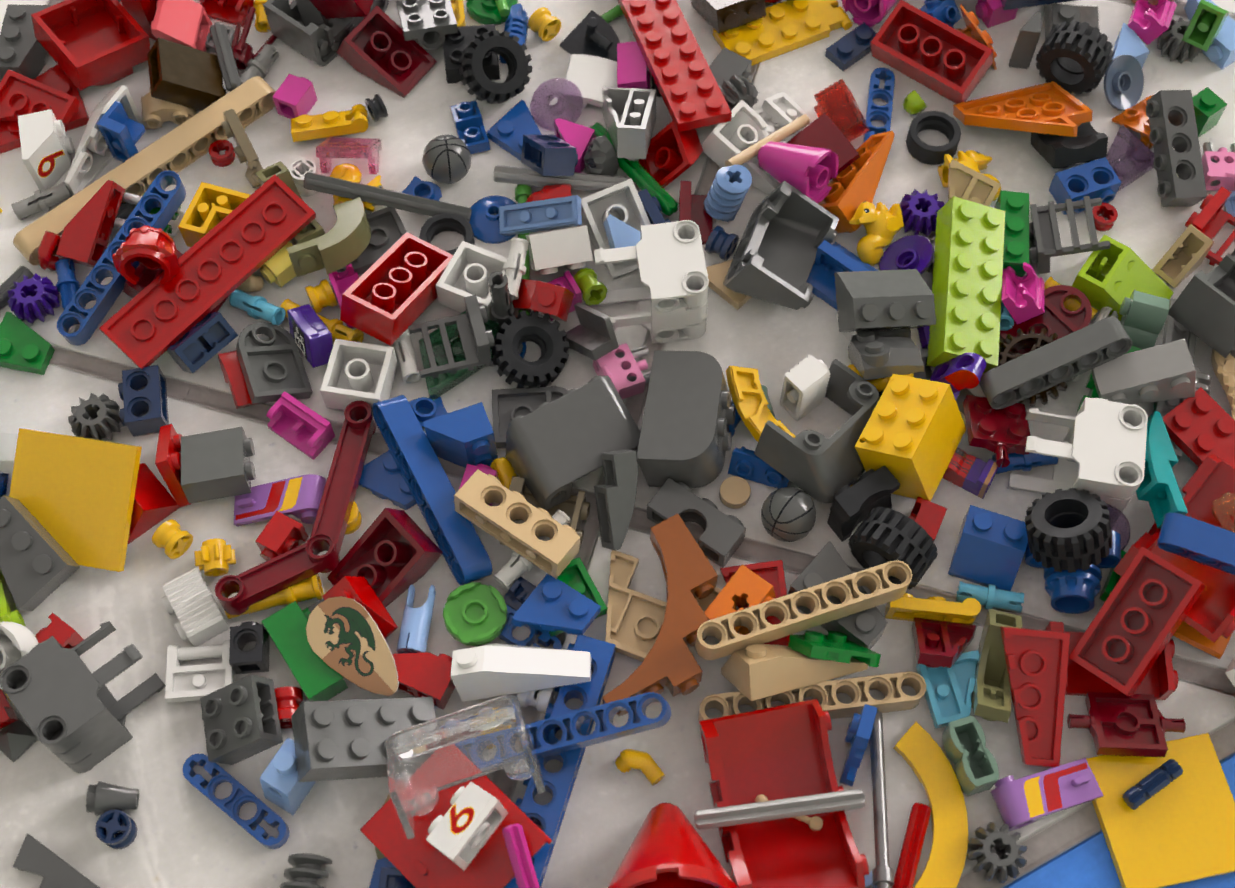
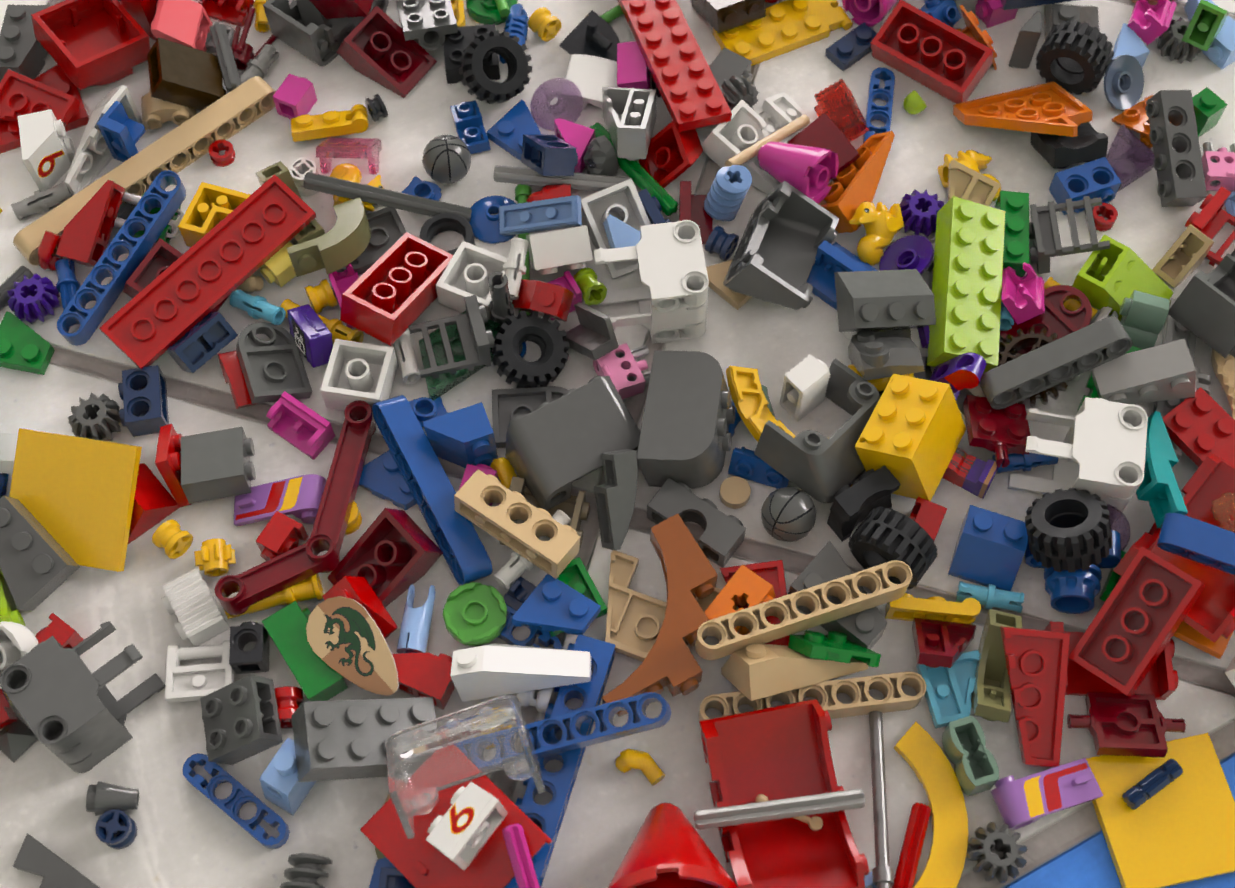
red helmet [112,225,179,285] -> none
dark tan hinge [221,109,263,188] -> none
blue wing [839,704,878,787] -> none
black tyre [906,111,961,165] -> none

